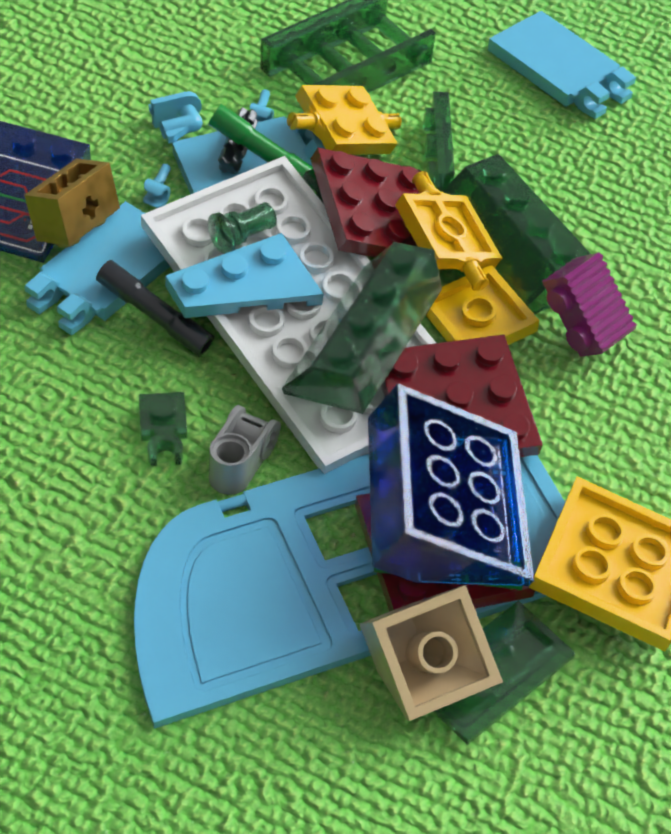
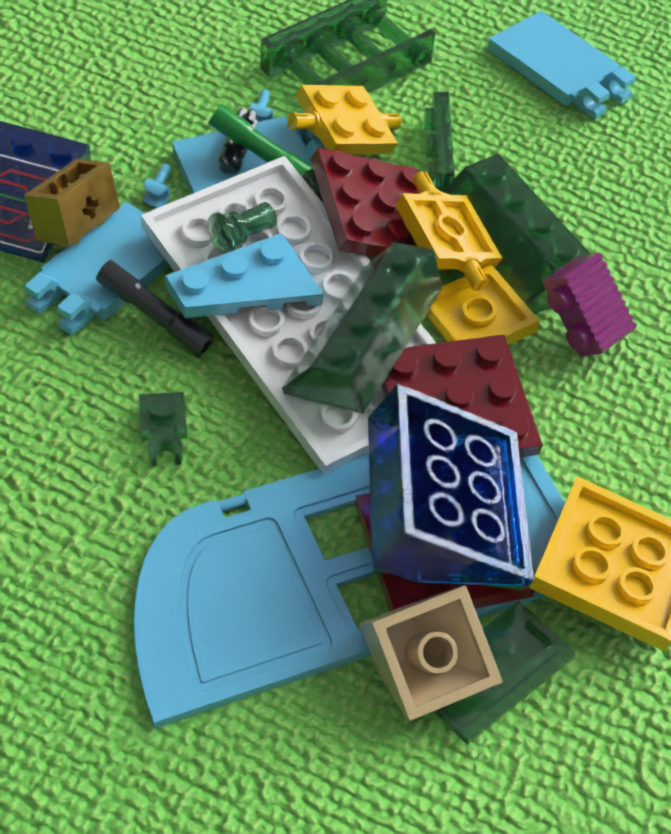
medium azure piece [148,91,203,143] -> none
light grey piece [209,405,281,495] -> none

